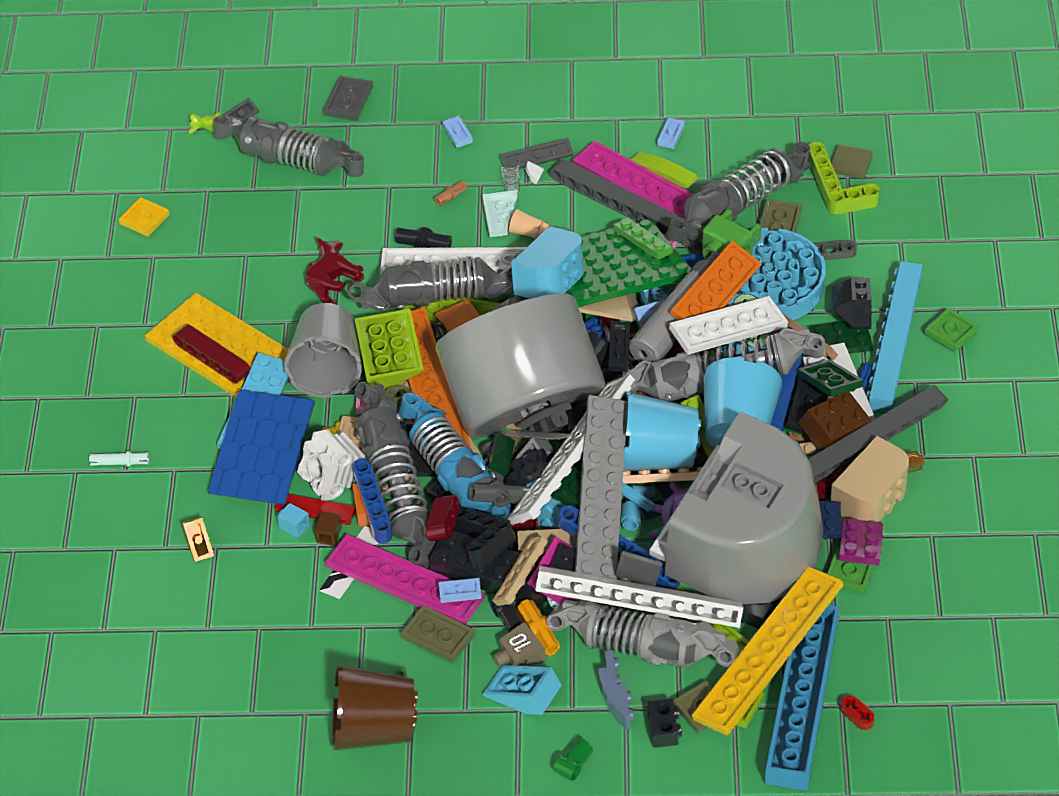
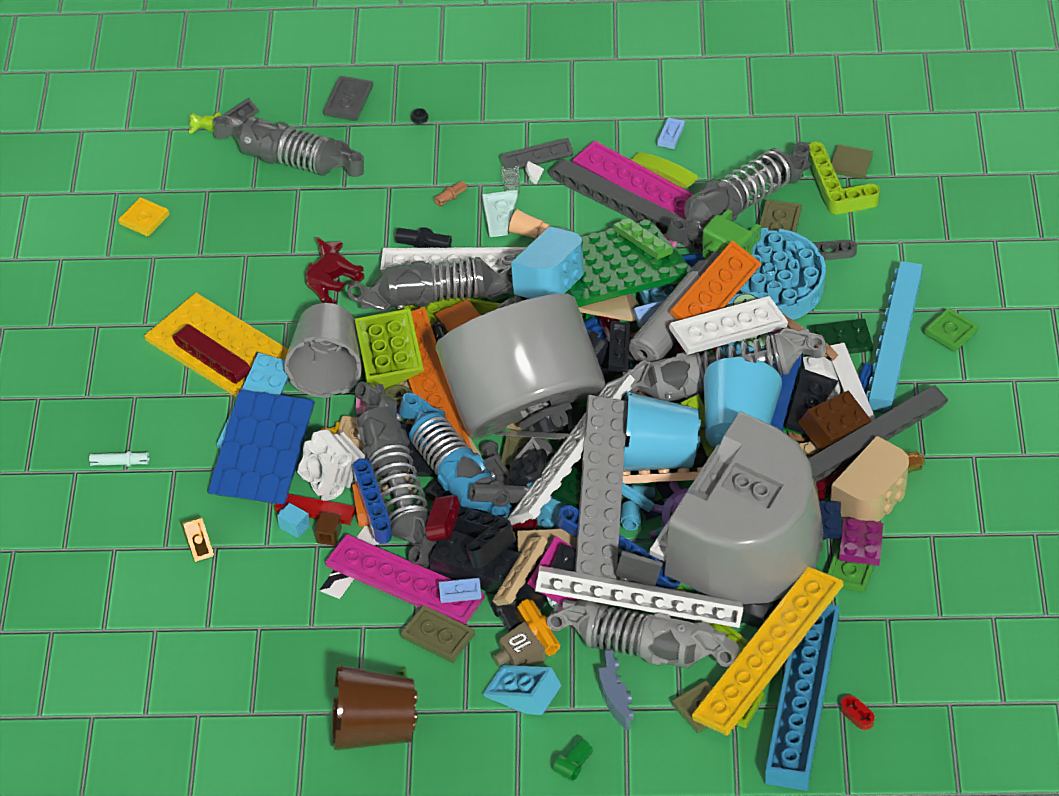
light blue plate [443,116,473,148] -> none
dark green tile [488,432,515,476] -> none
black brick [648,698,682,748] -> none
dark green plate [798,360,863,397] -> none
black wedge [832,277,872,329] -> none
none -> black plate [411,108,429,124]

